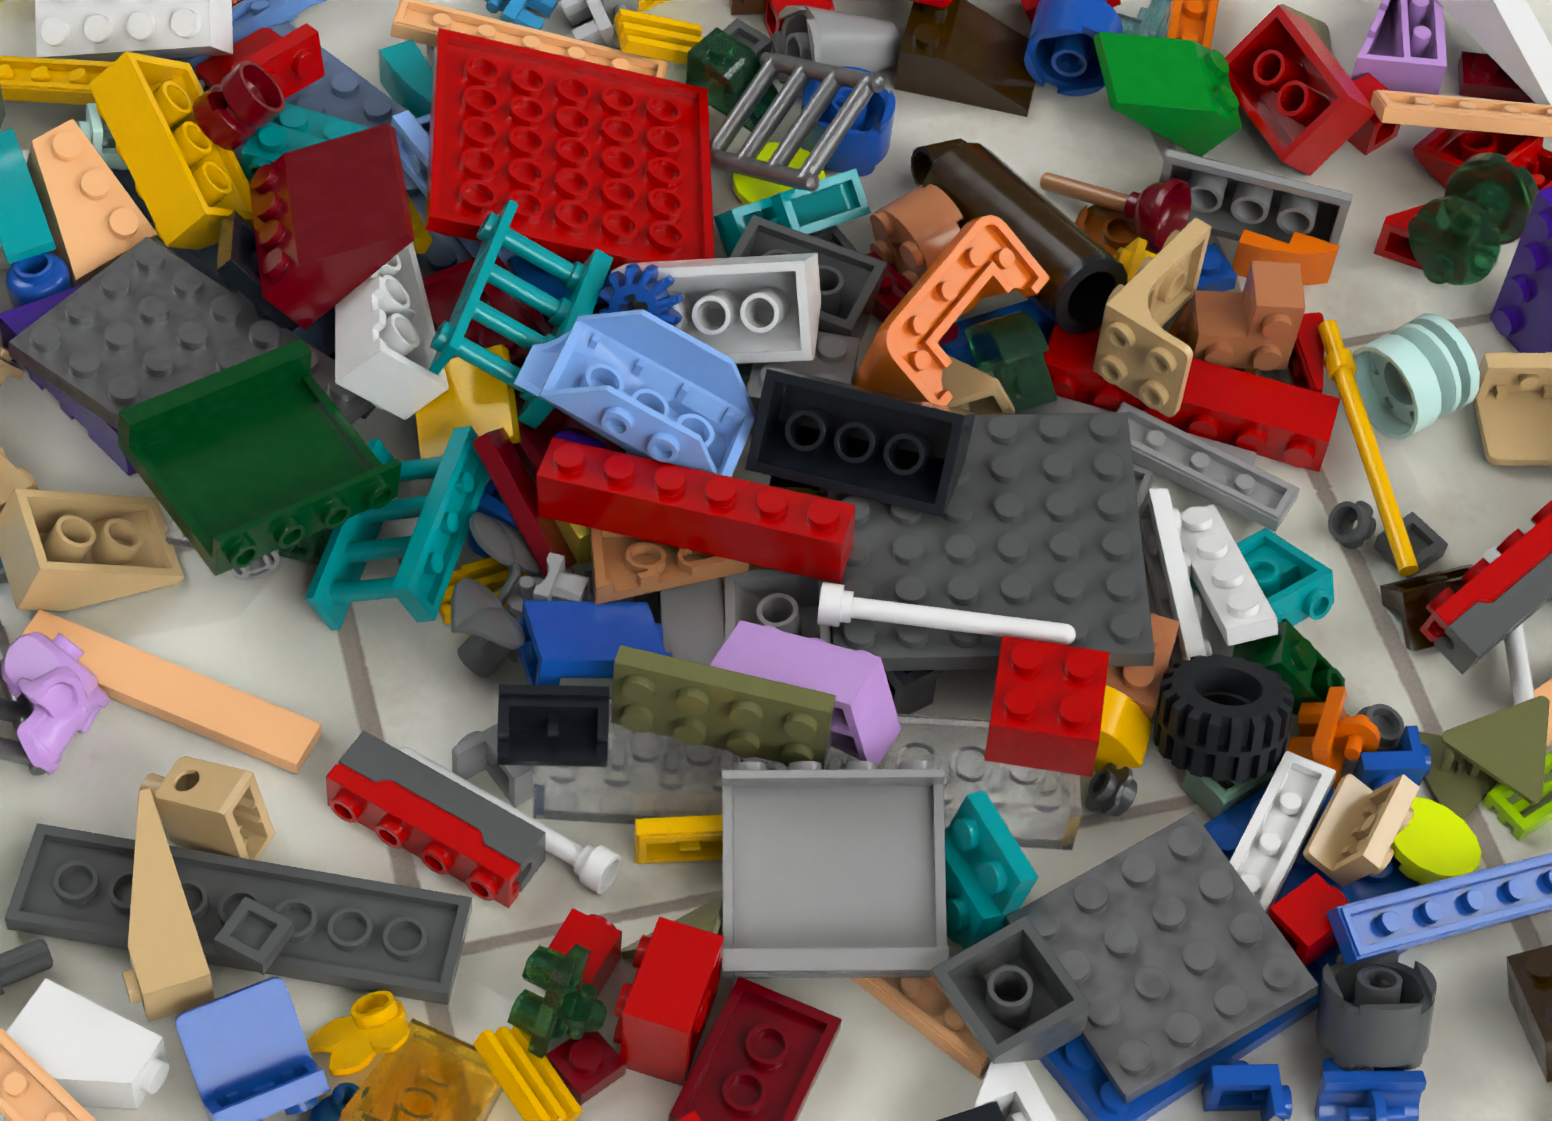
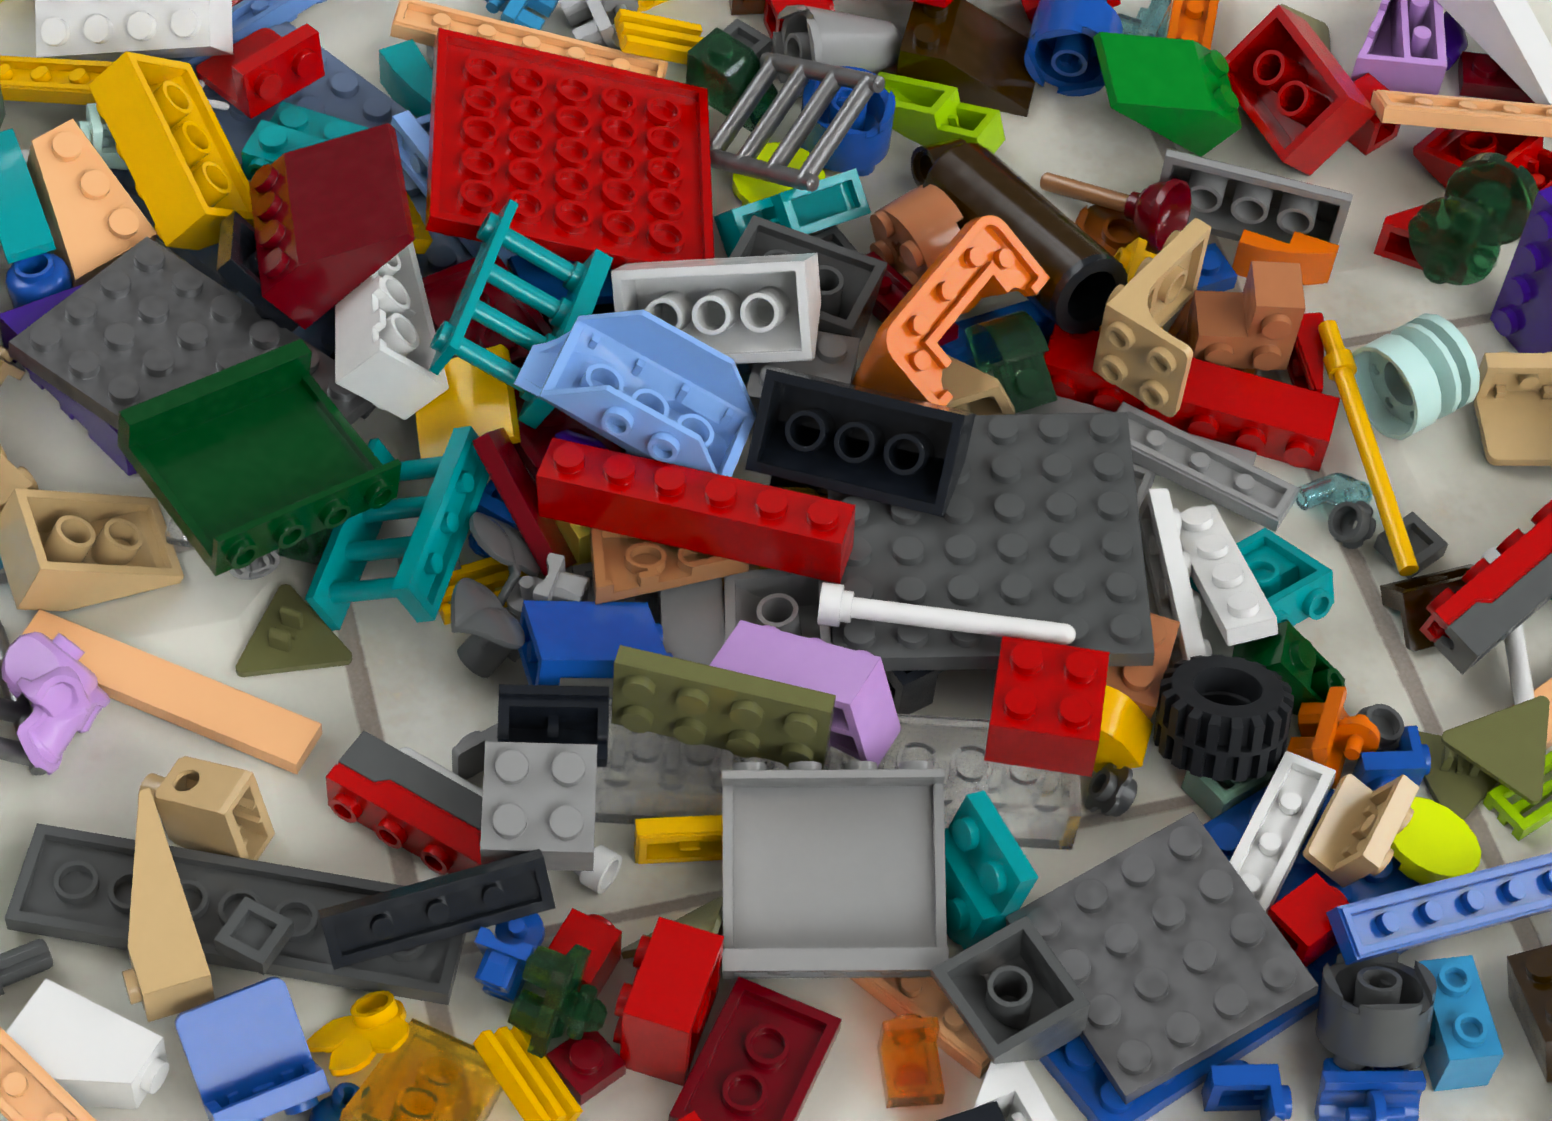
dark red wheel [193,60,285,151] -> none
blue gear [598,263,683,324] -> none
none -> olive piece [236,584,352,677]
none -> black fence [318,849,556,970]
none -> blue hips [474,913,545,1005]
none -> light grey brick [480,741,597,871]
none -> lime slope [877,71,1006,153]
none -> clear orange bracket [877,1014,945,1108]
none -> clear light blue arm [1296,473,1373,511]
none -> dark azure brick [1419,955,1504,1092]
none -> dark purple arm [1444,11,1468,71]

